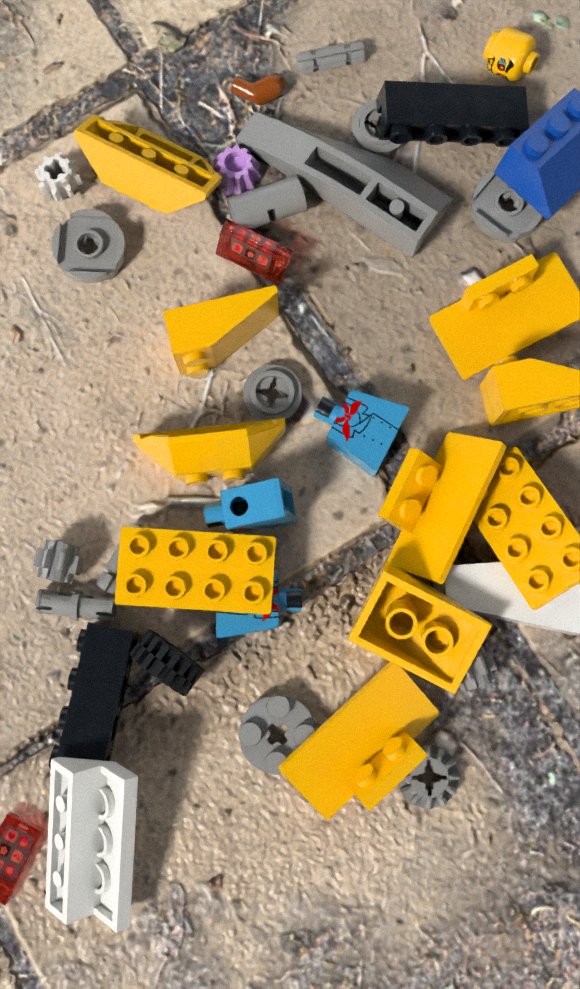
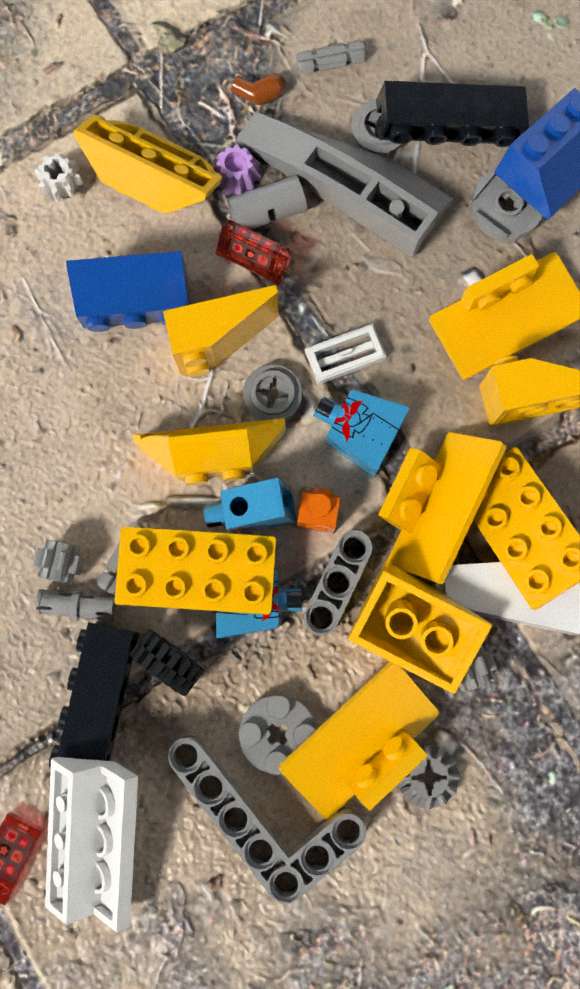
light grey plate [52,209,127,283] -> none
yellow head [483,26,540,82] -> none
none -> blue slope [66,251,191,332]
none -> light grey beam [168,735,367,904]
none -> orange brick [297,488,340,534]
none -> white tile [304,323,387,385]
none -> light grey beam [304,530,372,636]

